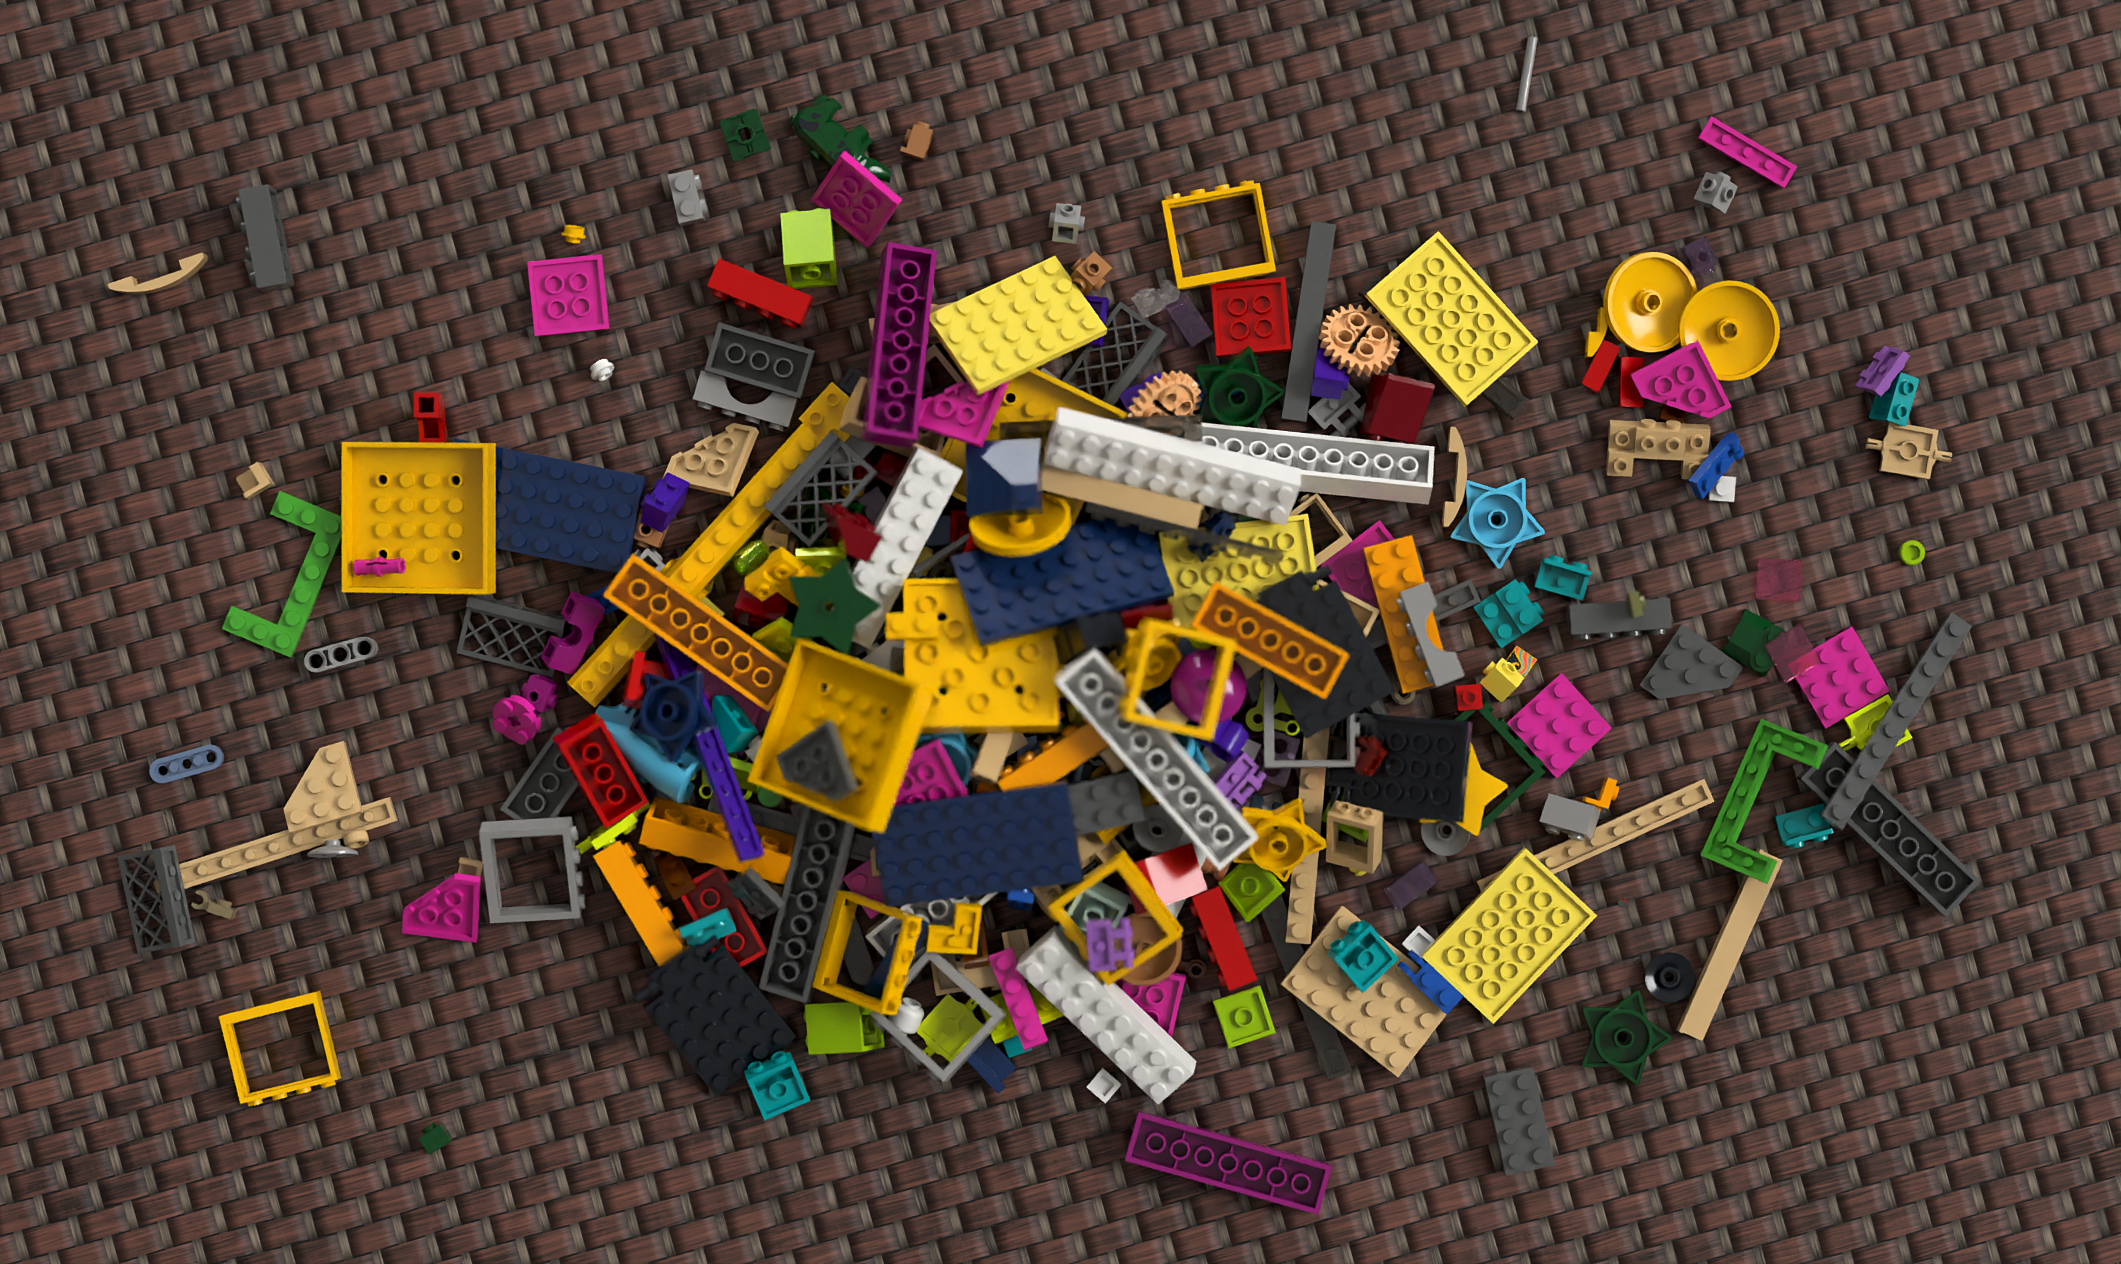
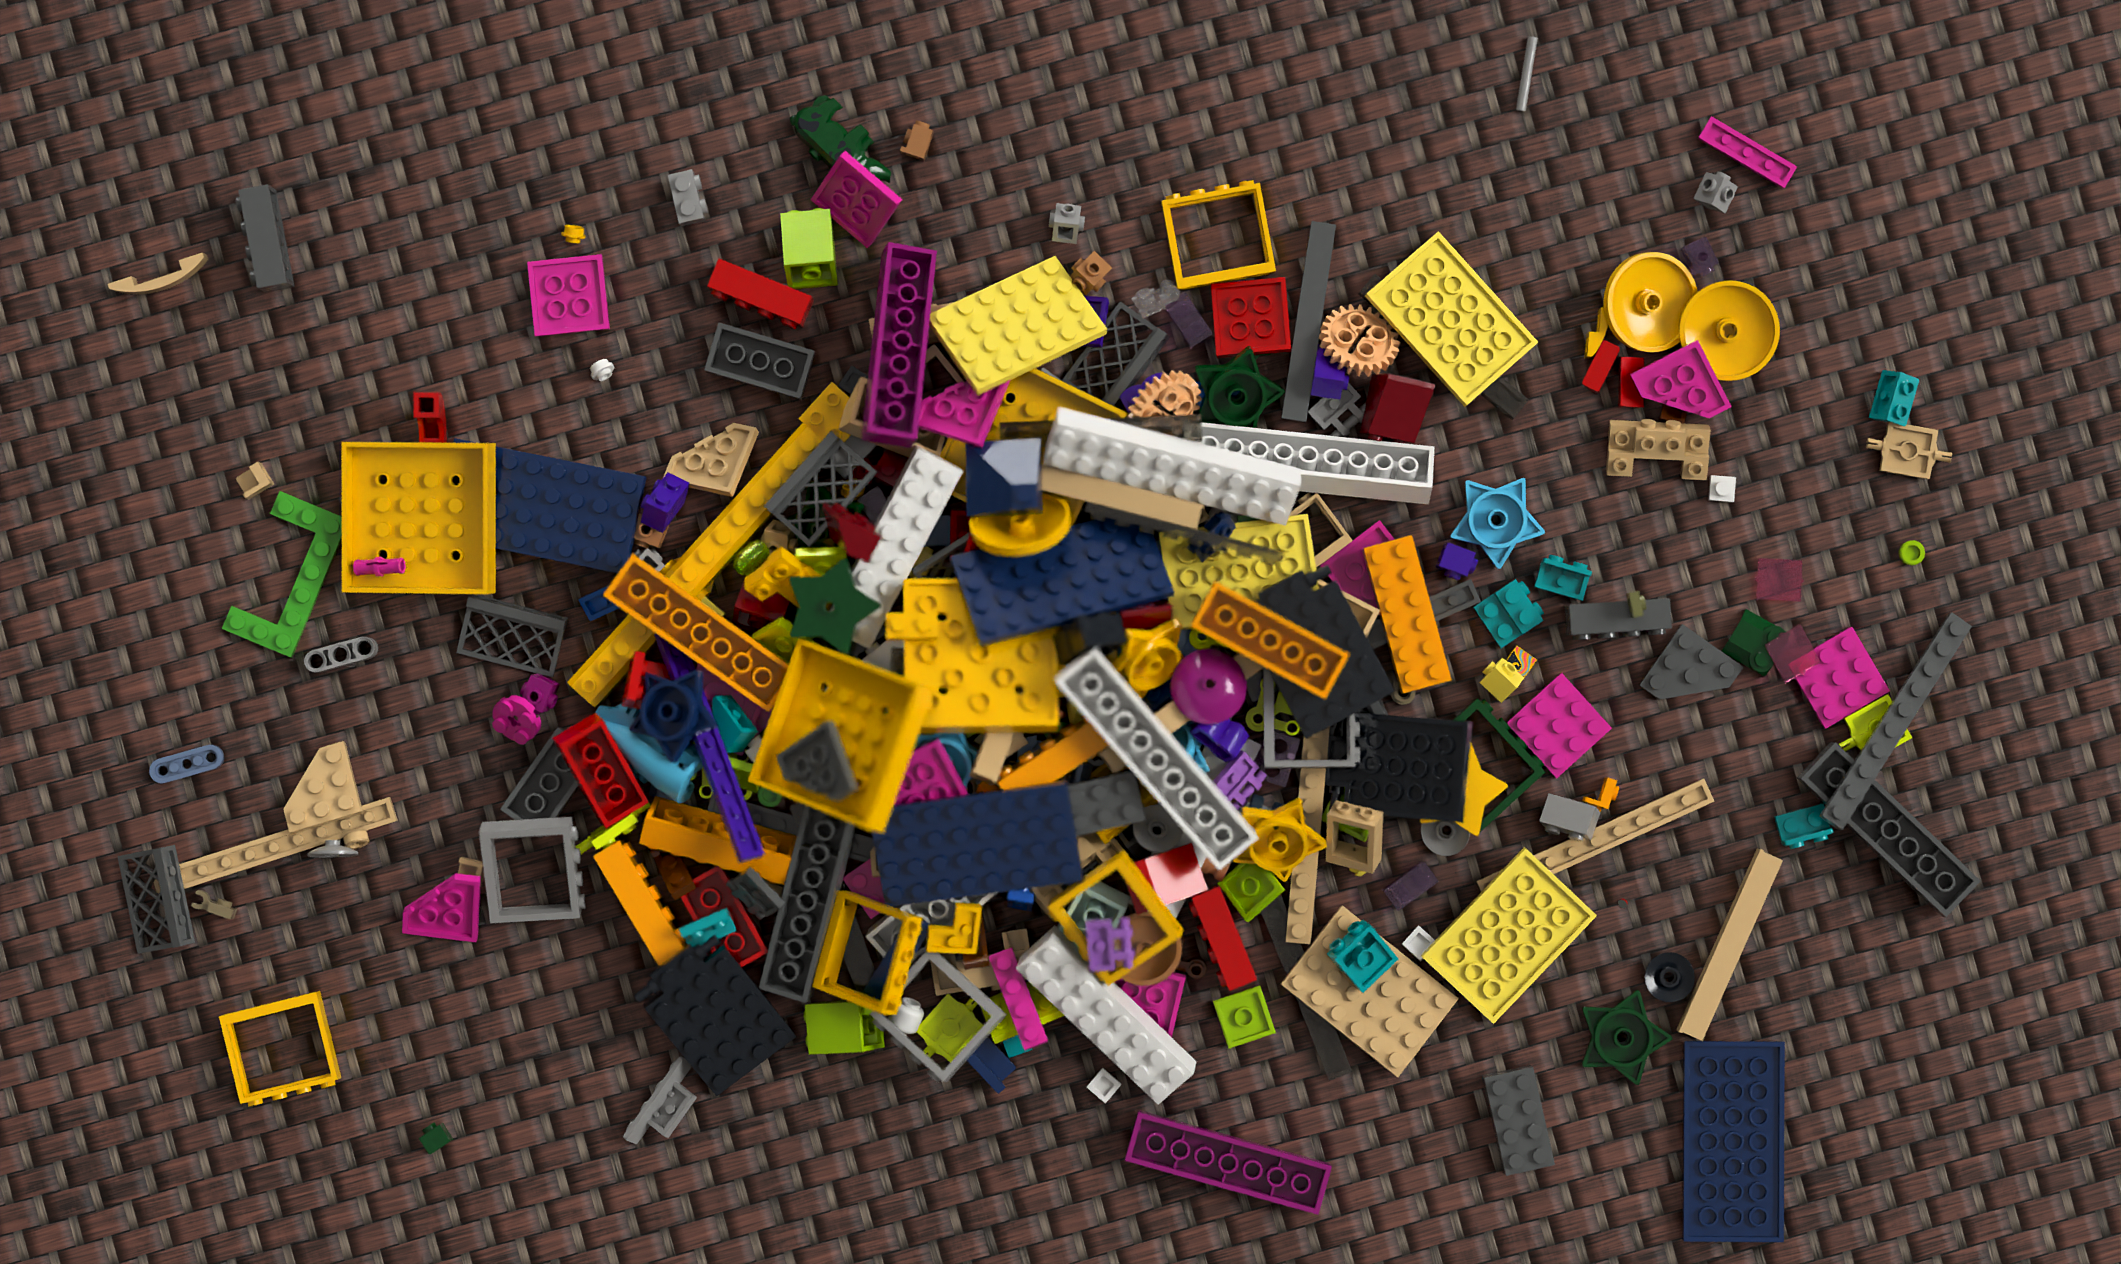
magenta arch [541,591,605,675] -> none
light grey arch [693,370,798,431] -> none
dark green piece [720,108,771,162] -> none
teal plate [744,1051,810,1121] -> none
yellow window [1119,618,1236,740] -> none
clear red bracket [1354,736,1387,777] -> none
light grey arch [1396,582,1464,687] -> none
blue hinge [1397,950,1464,1015] -> none
tan slope [1441,427,1467,528] -> none
red bracket [1453,684,1483,711] -> none
blue plate [1689,433,1744,499] -> none
bright green plate [1701,719,1828,884] -> none
medium lavender plate [1855,345,1910,396] -> none
none -> light grey bracket [623,1056,697,1144]
none -> dark purple brick [1435,542,1478,580]
none -> dark blue plate [1682,1041,1785,1242]

